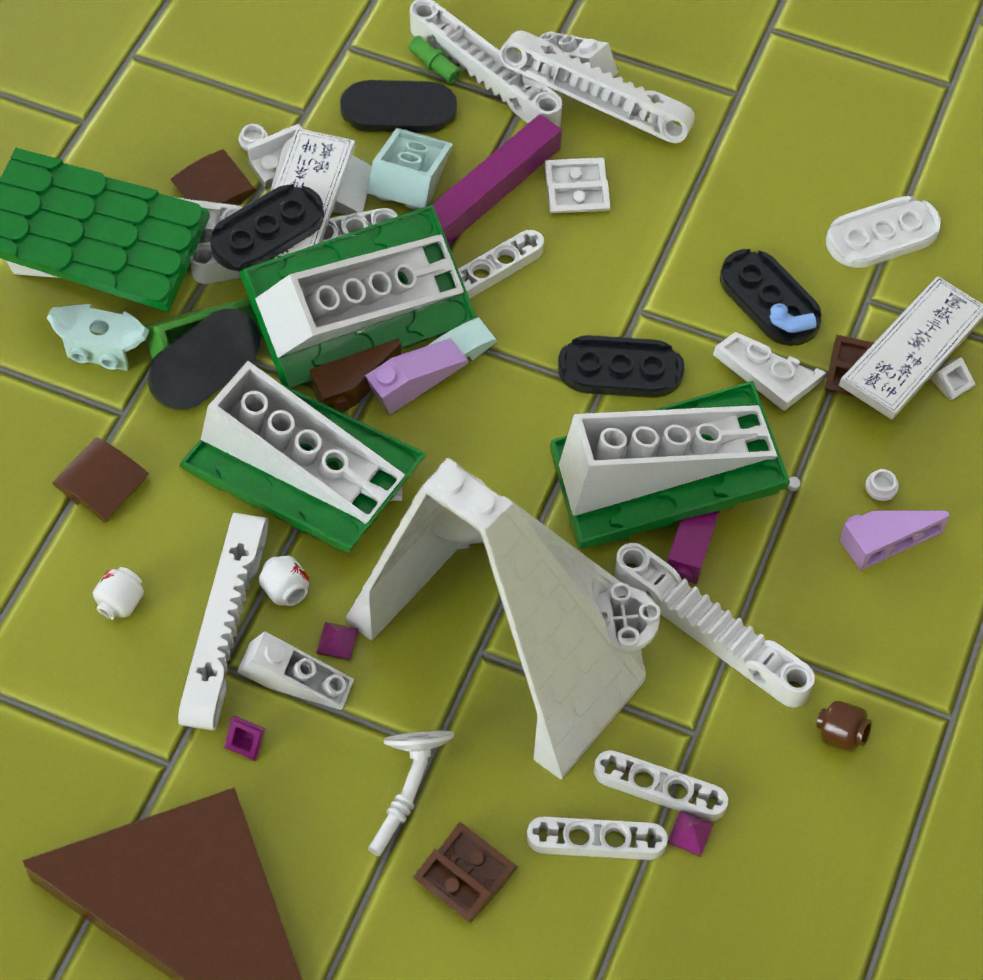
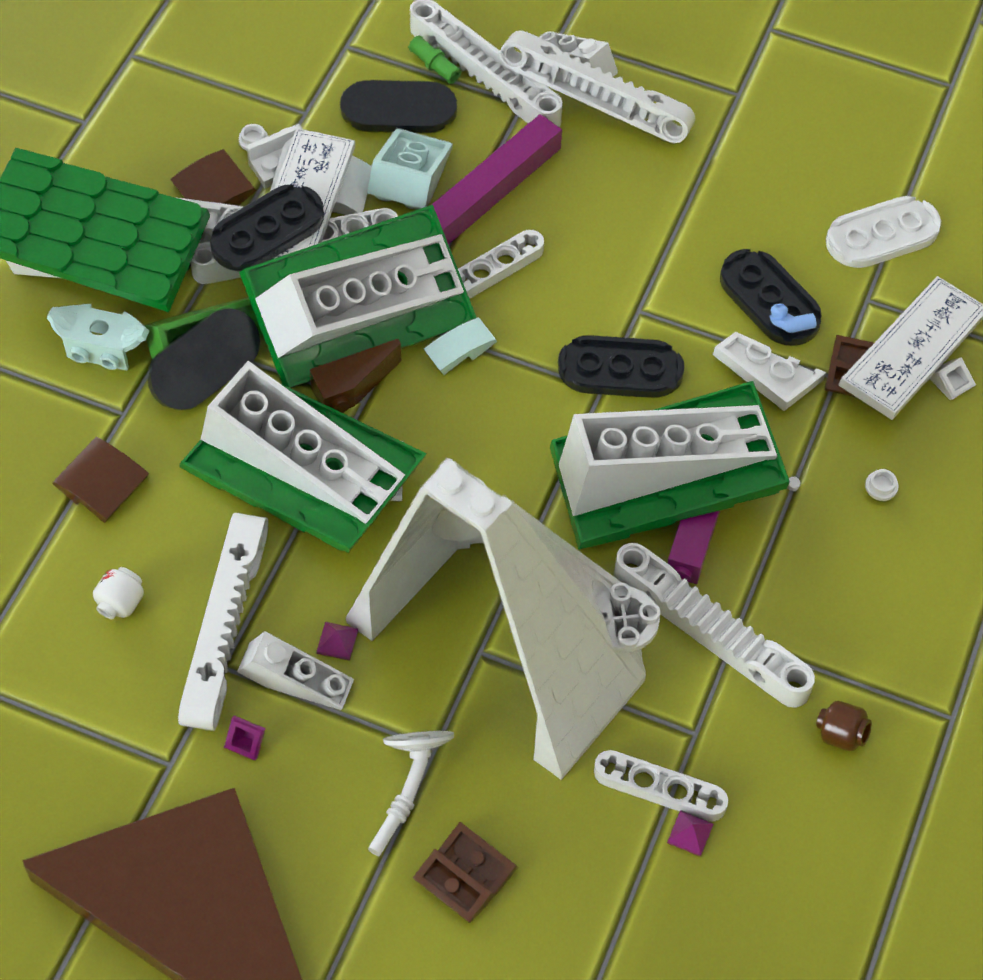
white head [259,556,310,606] -> none
lavender slope [365,338,469,415] -> none
white beam [527,817,668,860] -> none
white slope [544,157,610,214] -> none
lavender slope [839,511,950,571] -> none

